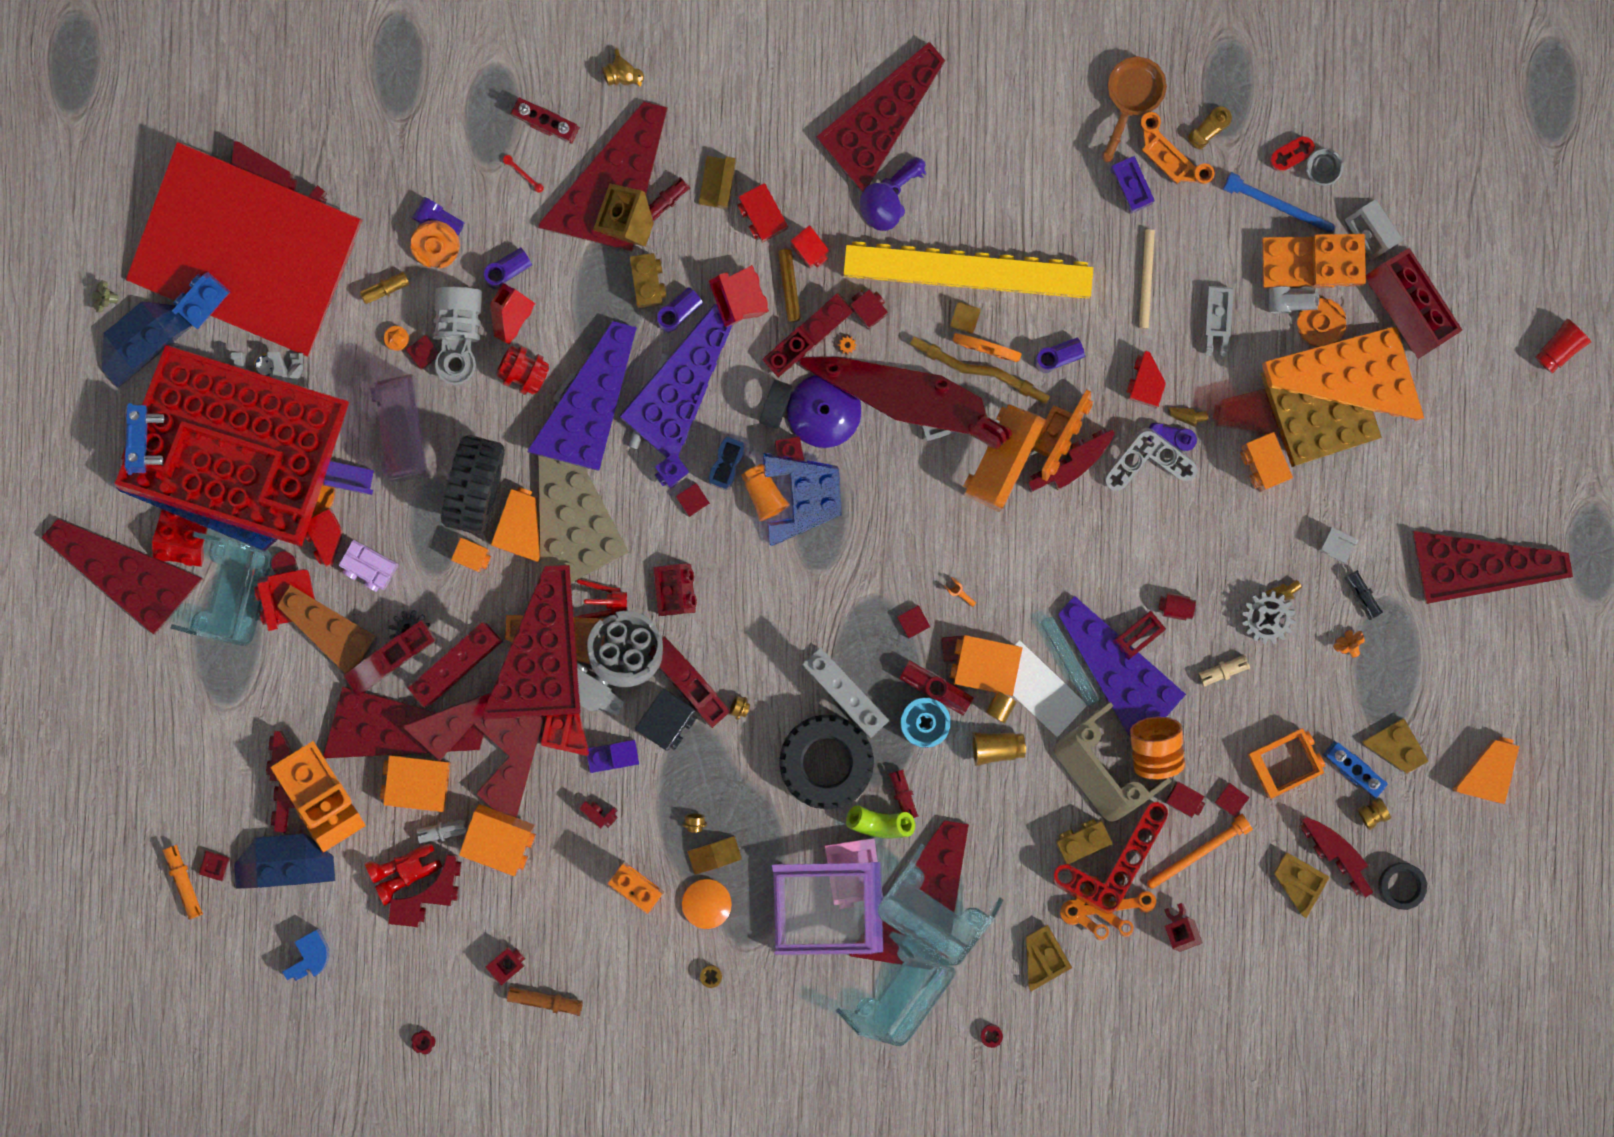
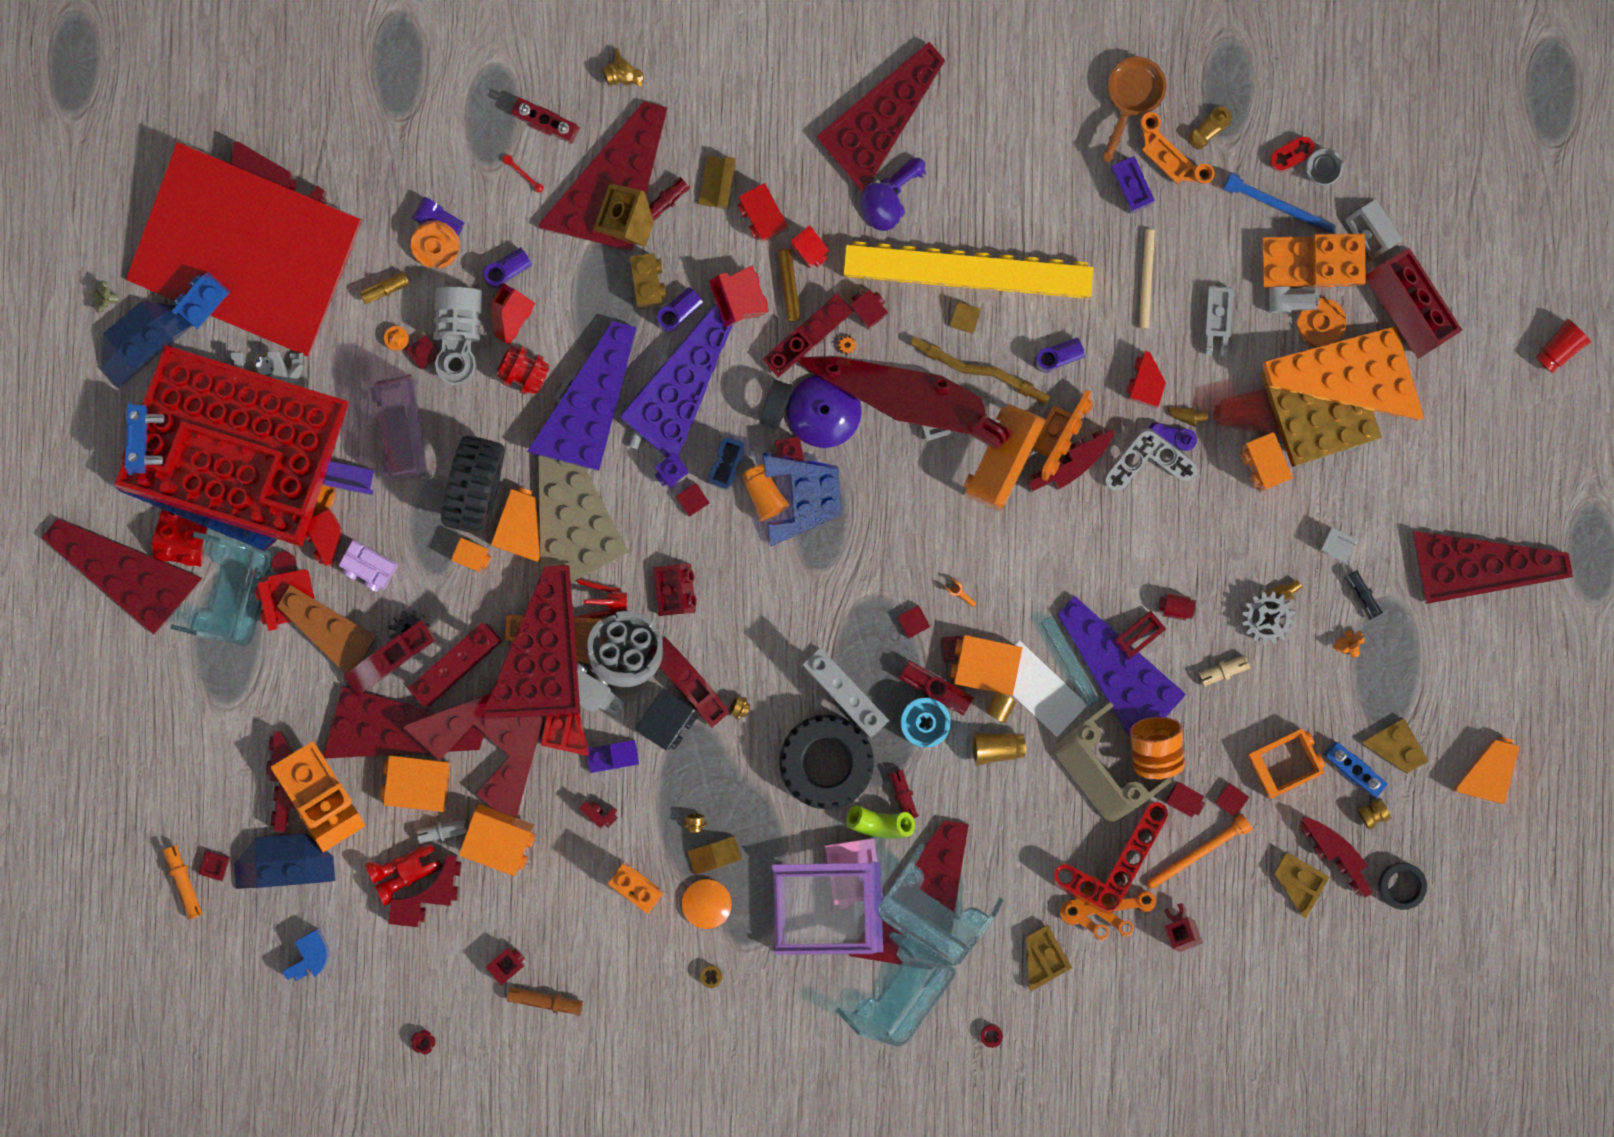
orange tile [952,333,1022,362] -> none
pearl gold brick [1055,818,1112,865] -> none

